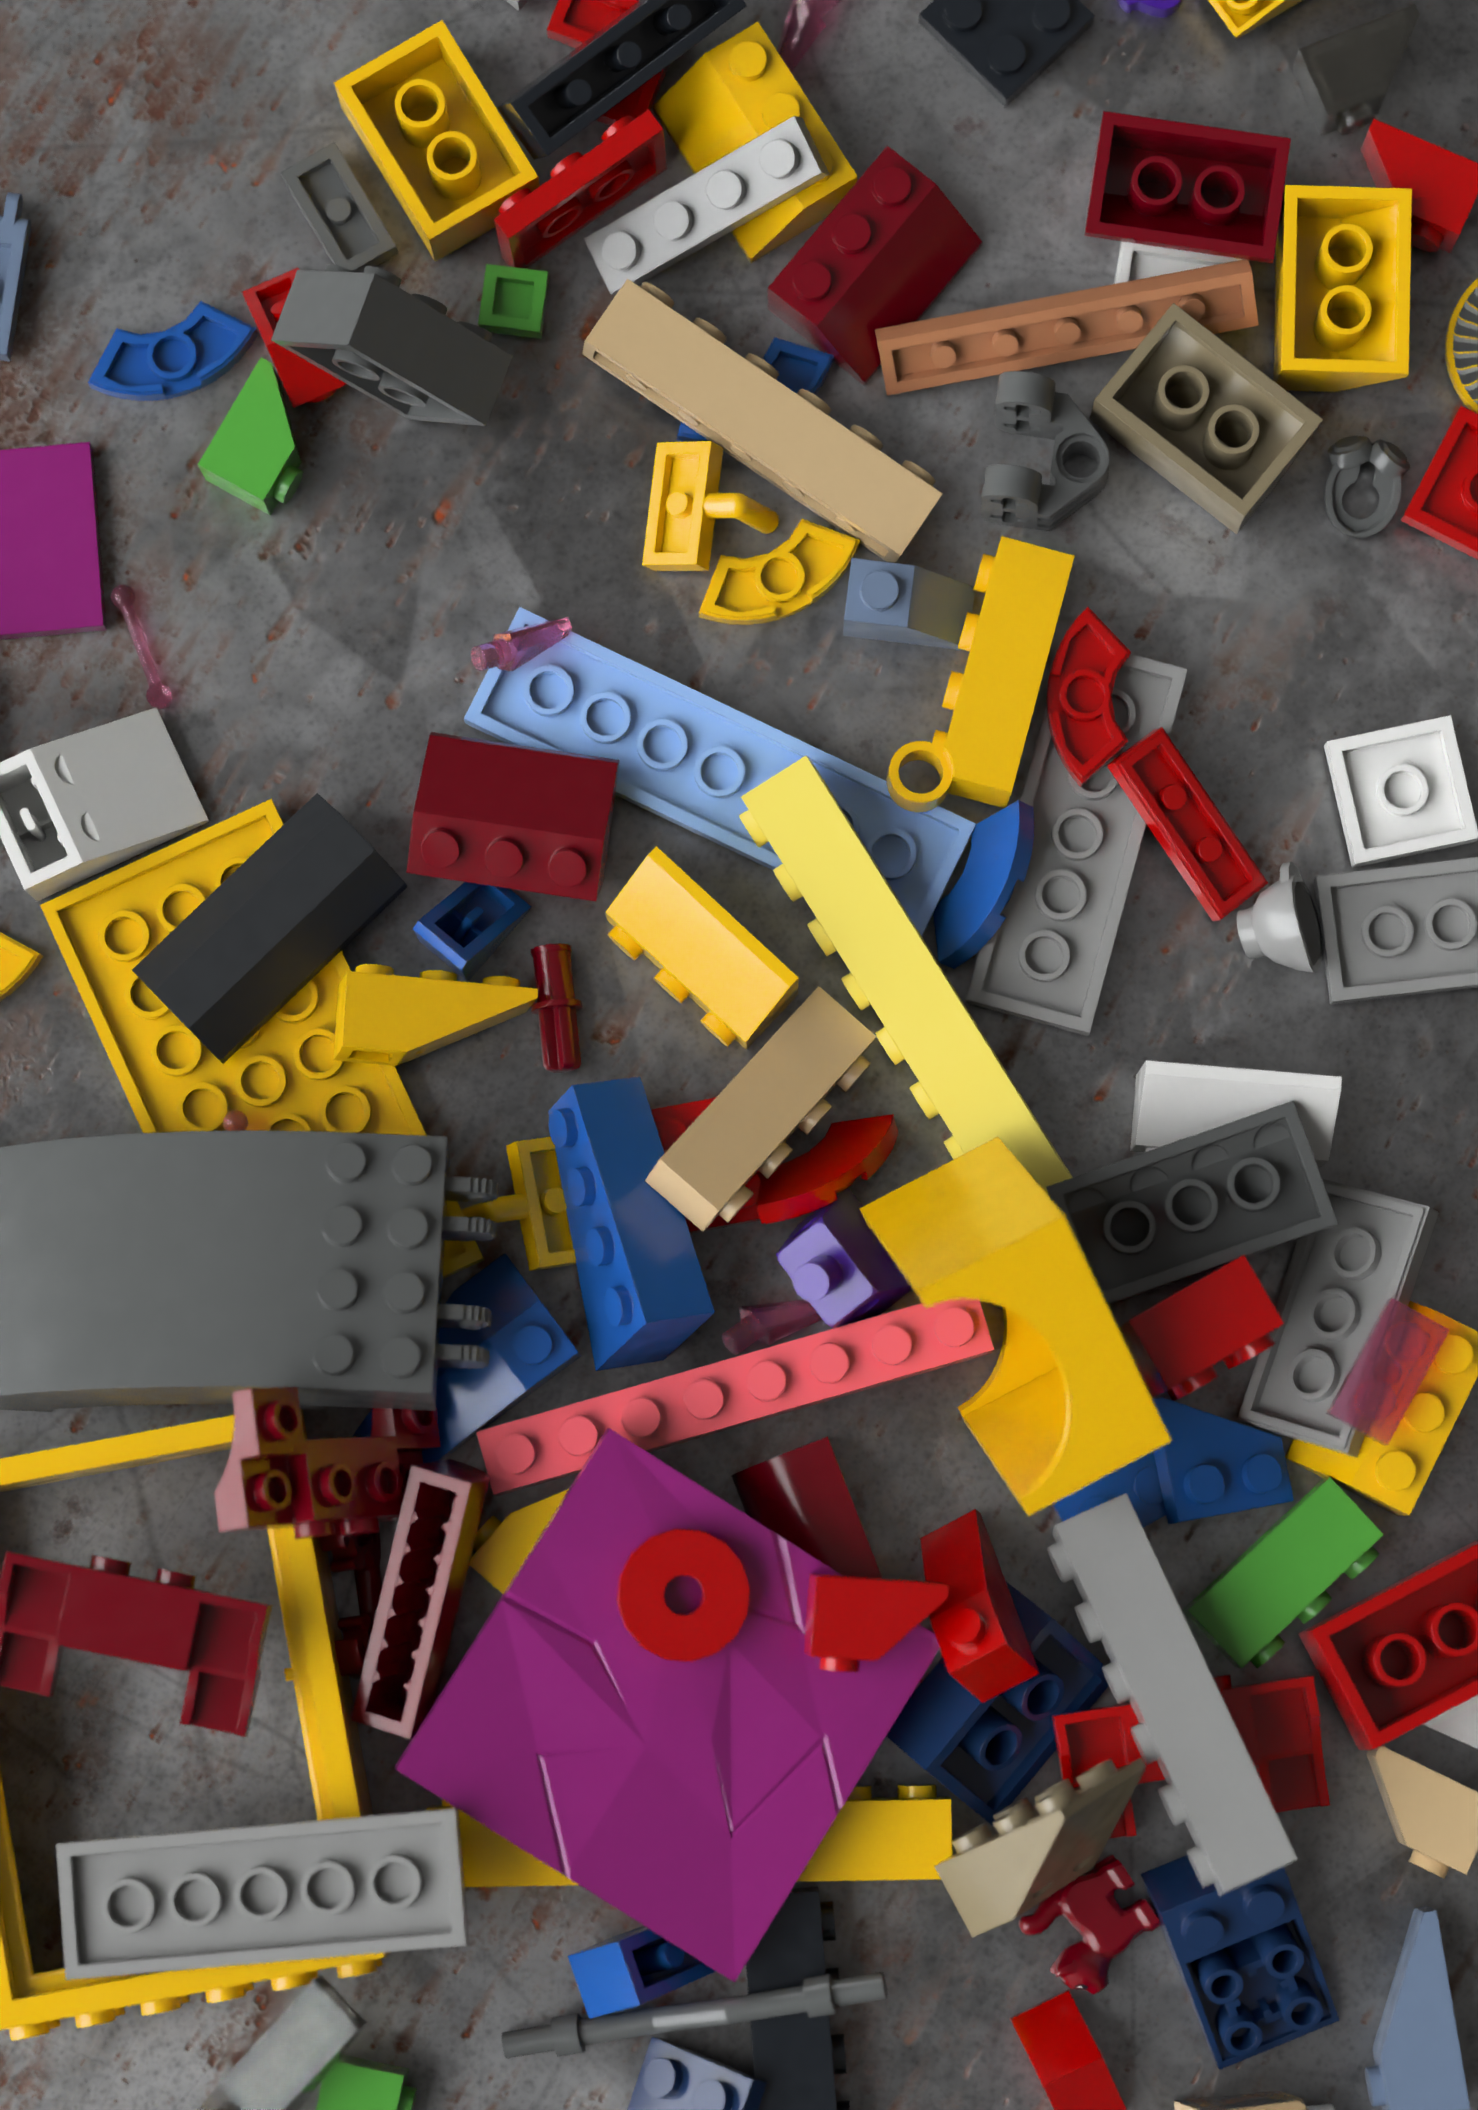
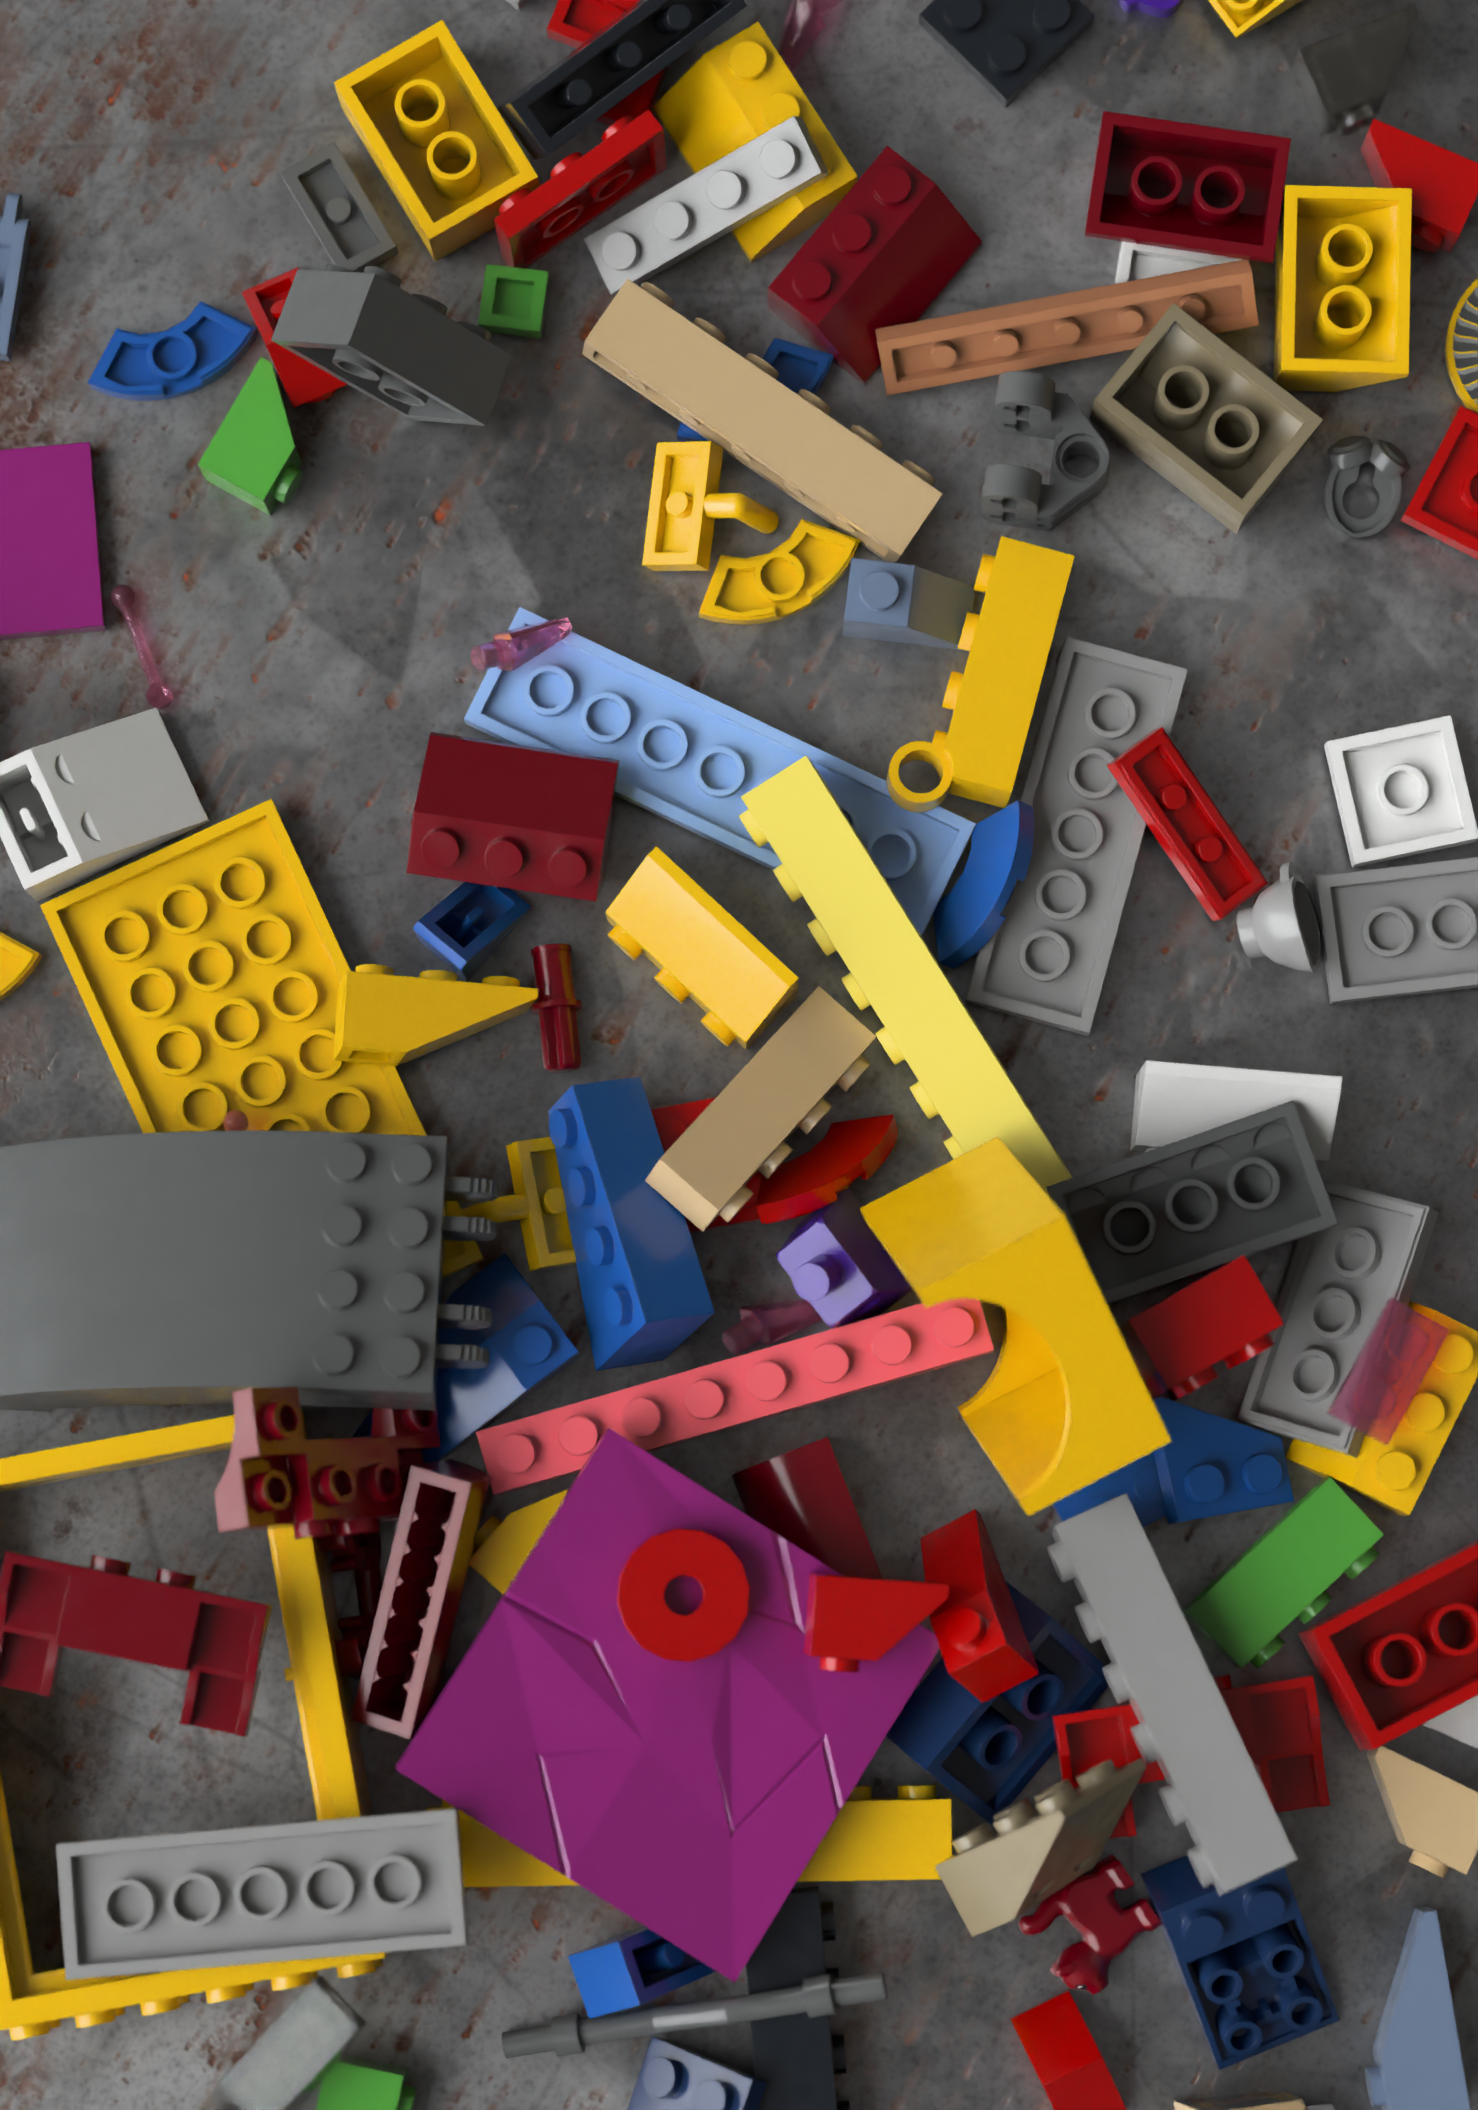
black piece [132,793,407,1064] -> none
red tile [1046,607,1131,788] -> none

